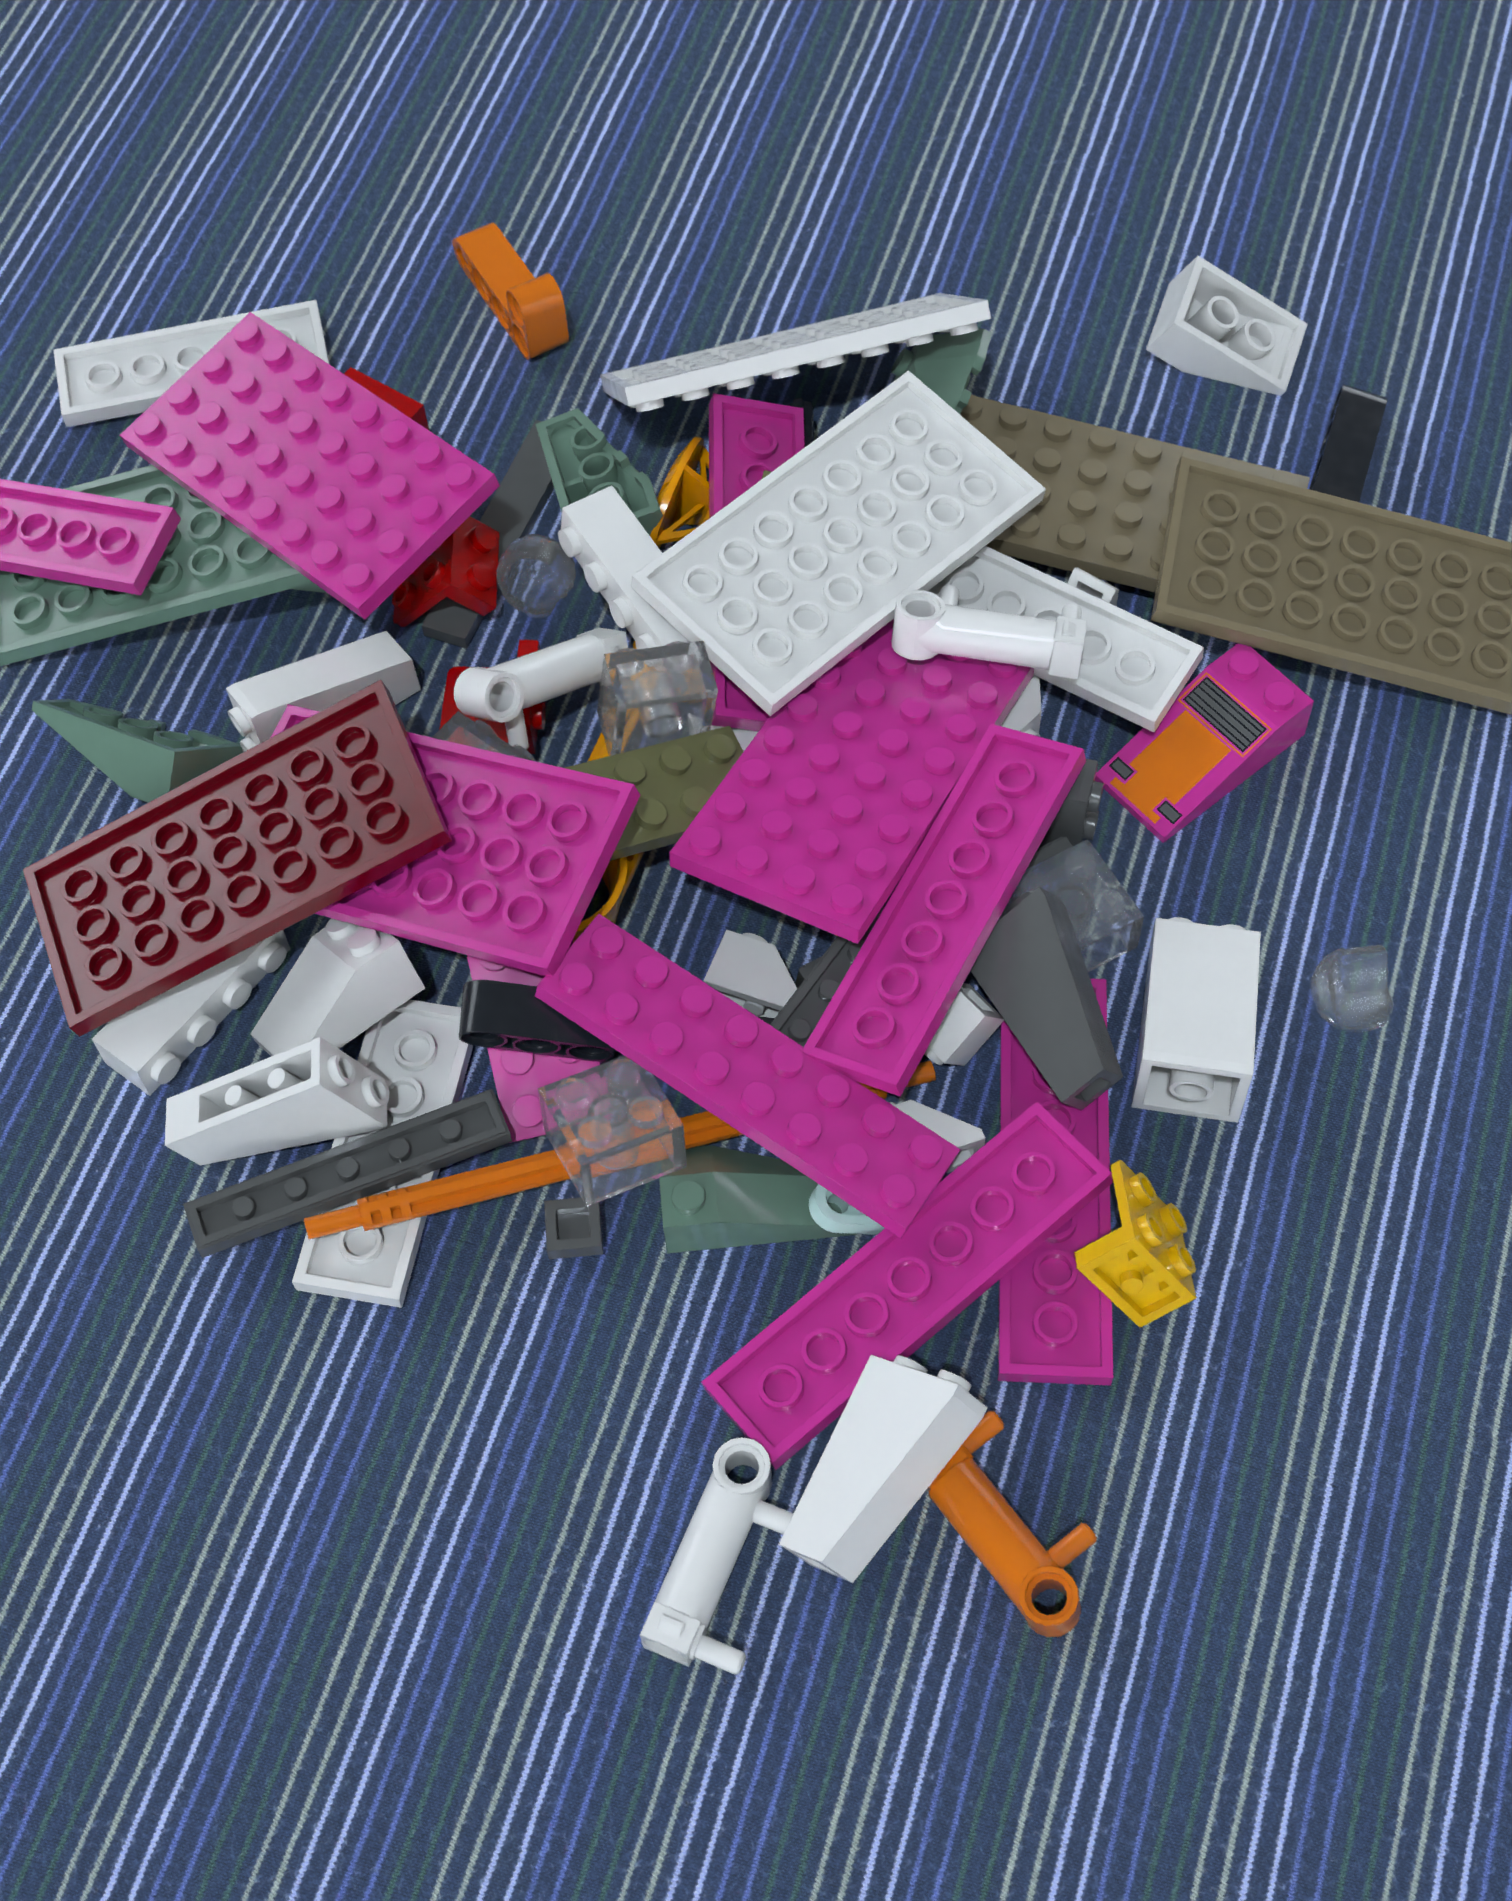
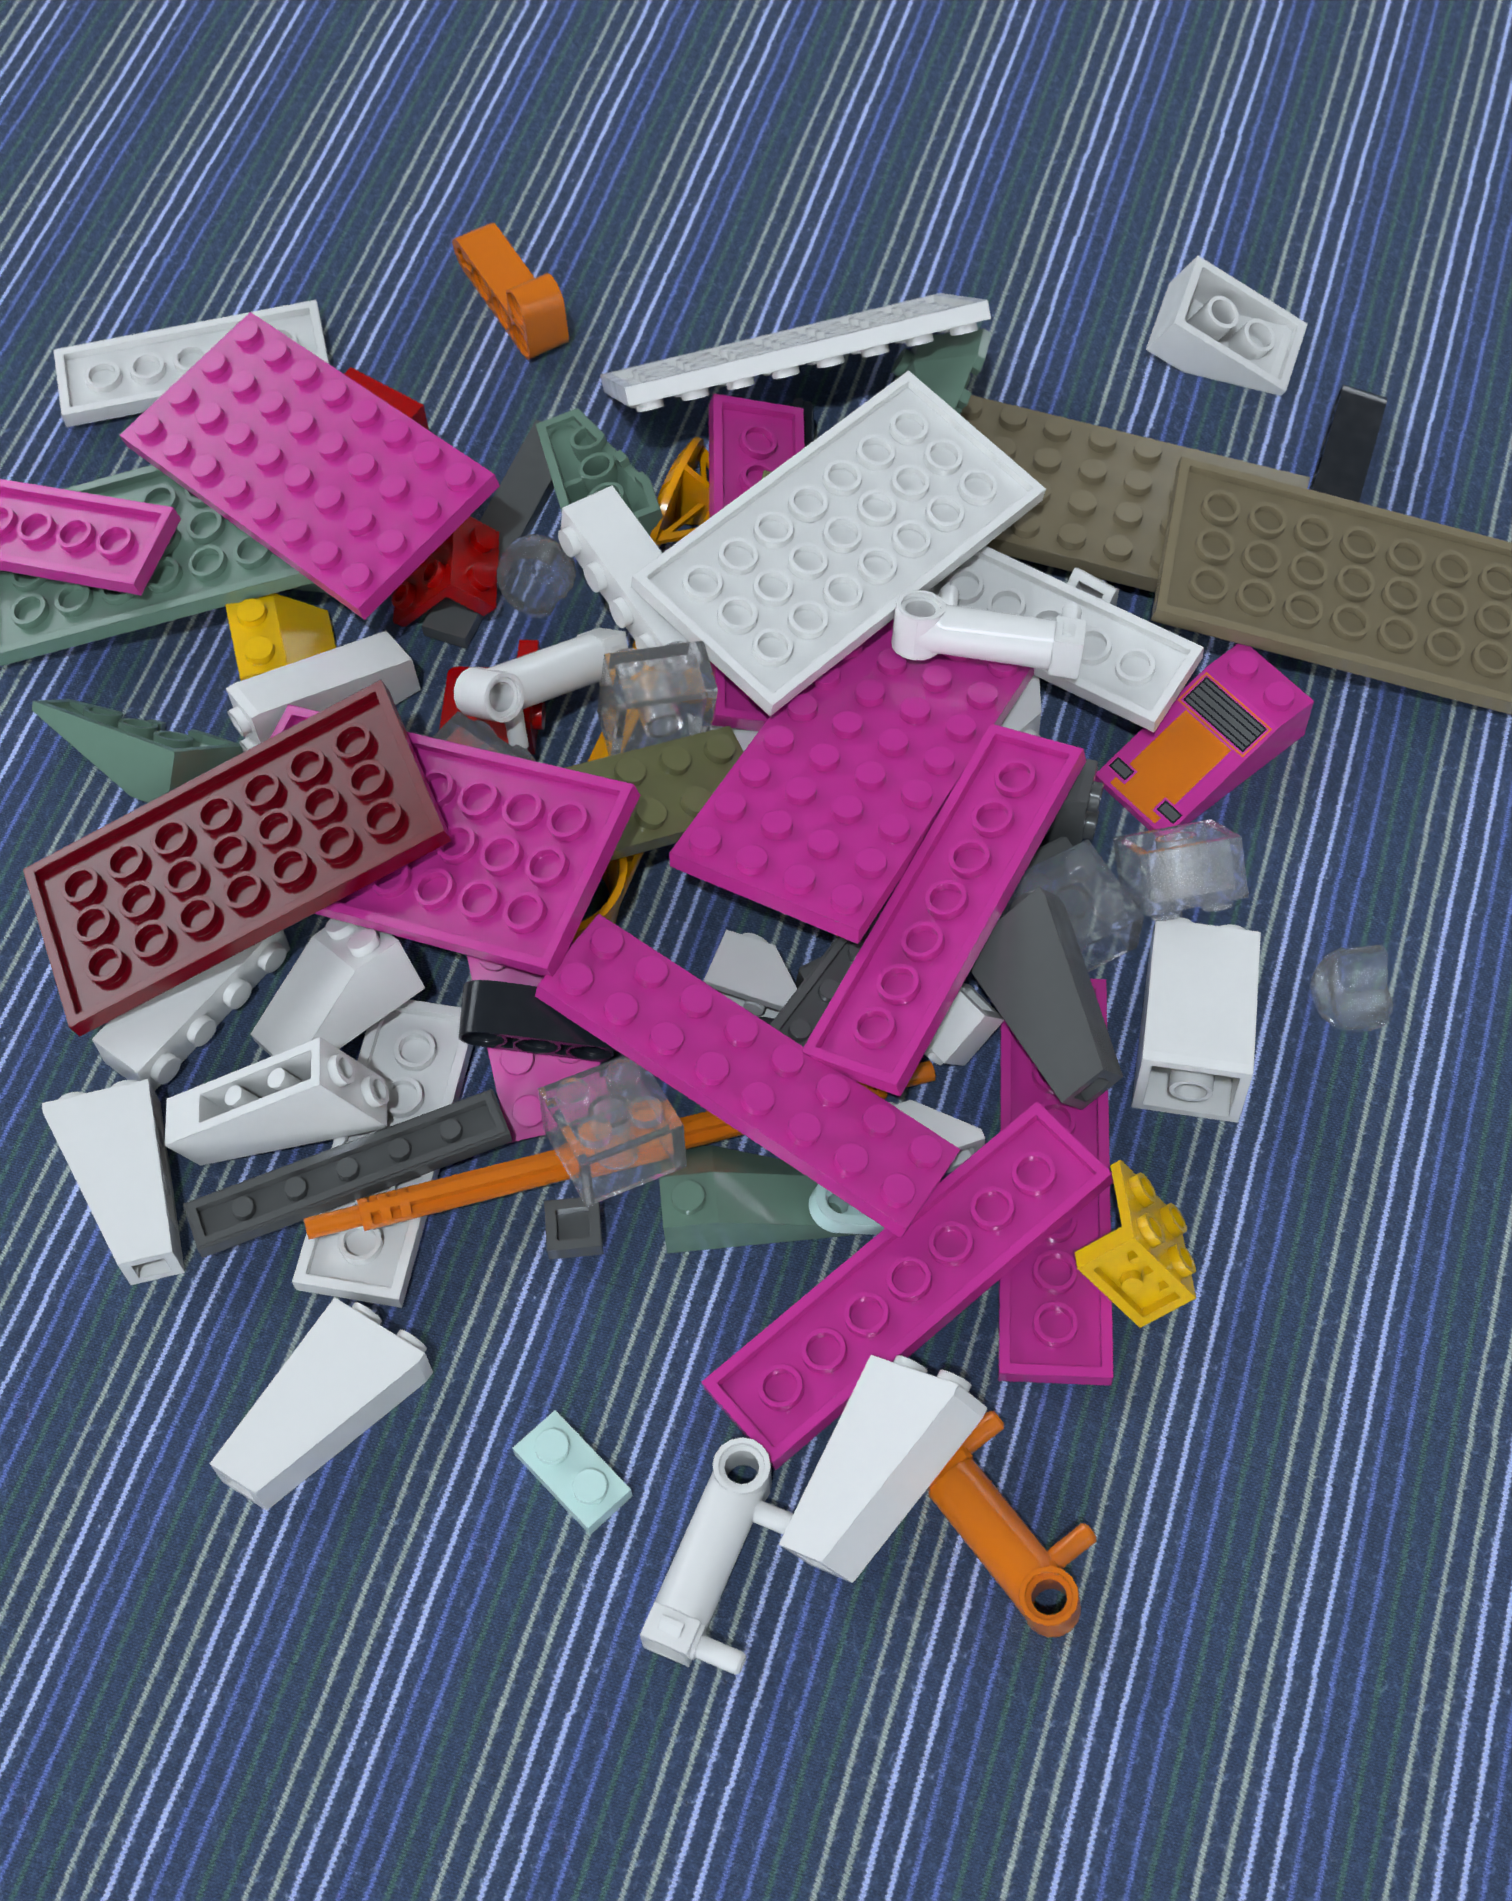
none -> white slope [42,1079,185,1285]
none -> white slope [210,1297,433,1511]
none -> yellow slope [225,593,336,681]
none -> light aqua plate [513,1410,632,1535]
none -> clear brick [1113,819,1249,921]

